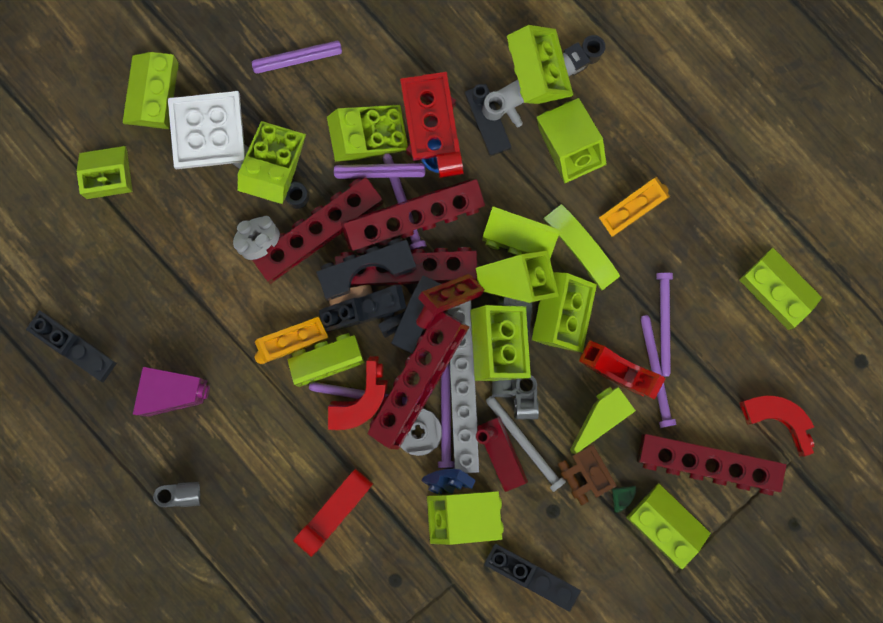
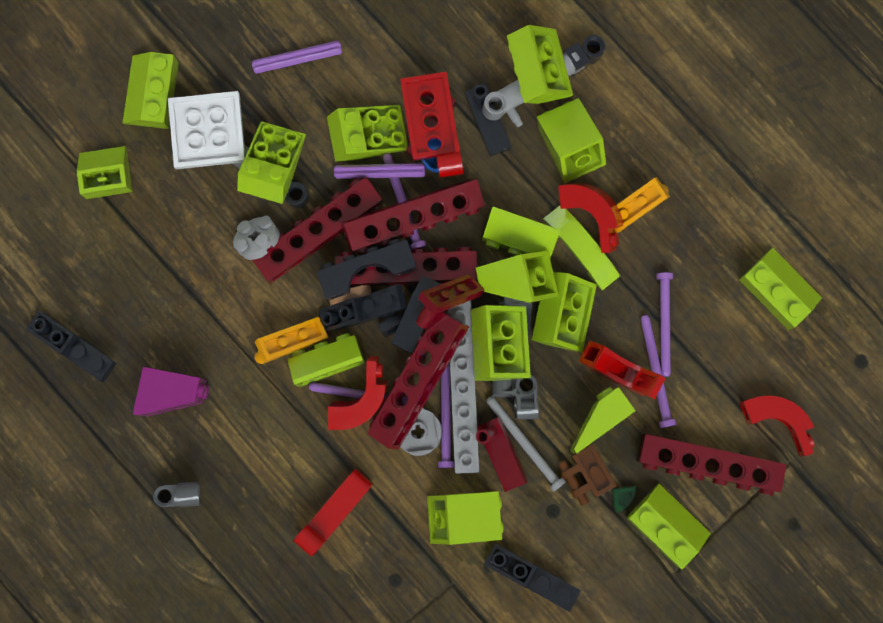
dark blue slope [422,469,476,495] -> none
none -> red arch [559,183,623,253]

